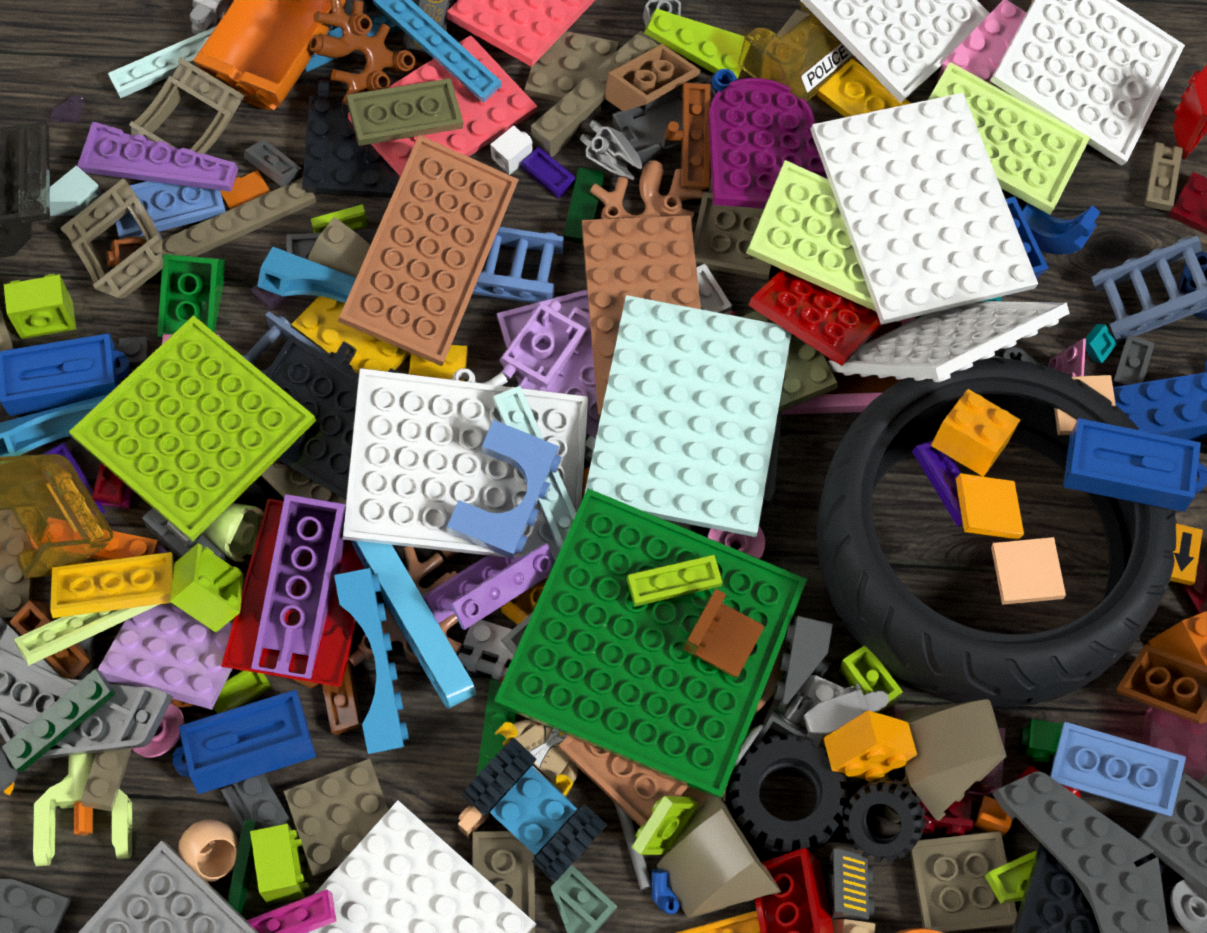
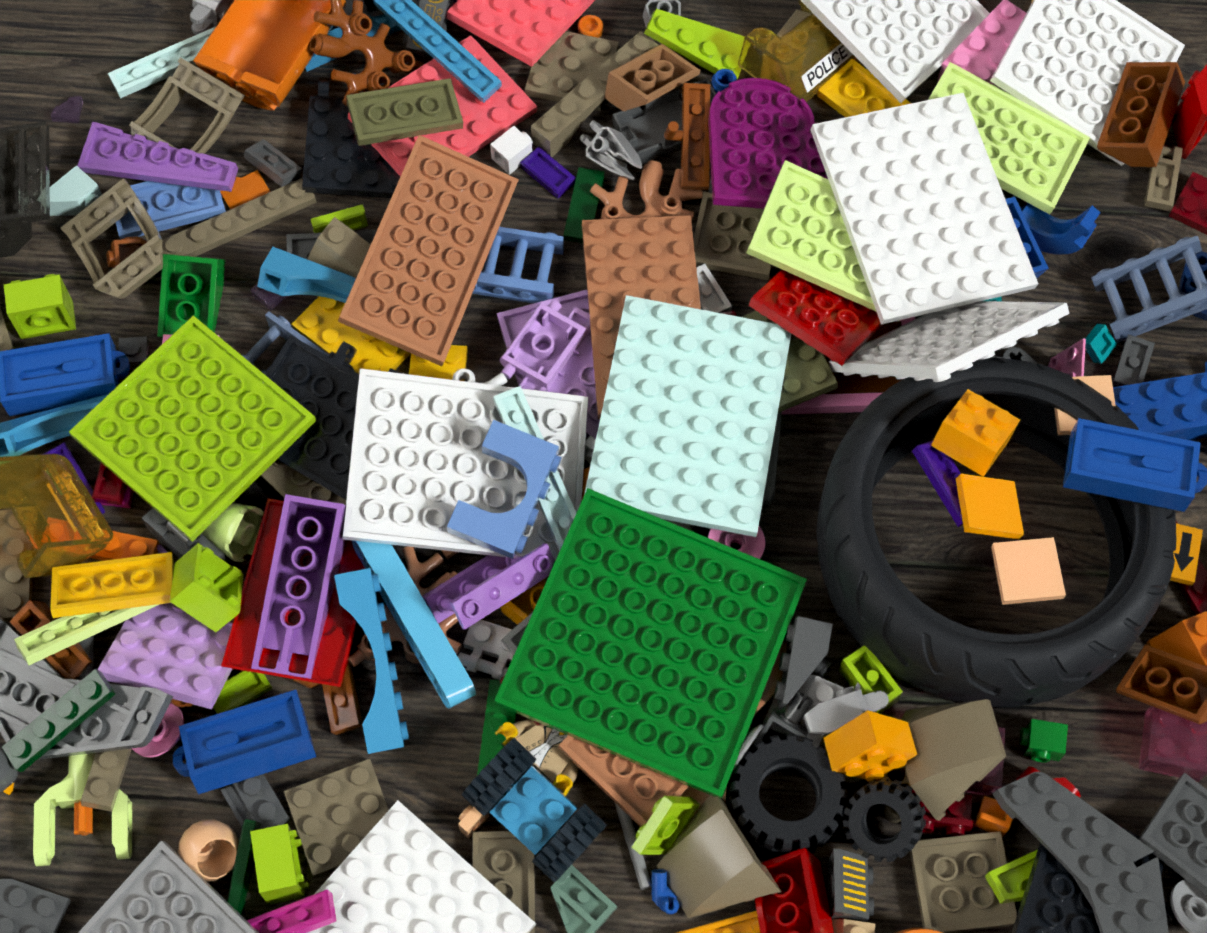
lime plate [627,555,722,607] -> none
dark orange bracket [683,589,764,678] -> none
medium blue plate [1049,722,1186,817] -> none
none -> orange tile [578,15,603,38]
none -> dark orange slope [1097,62,1185,167]

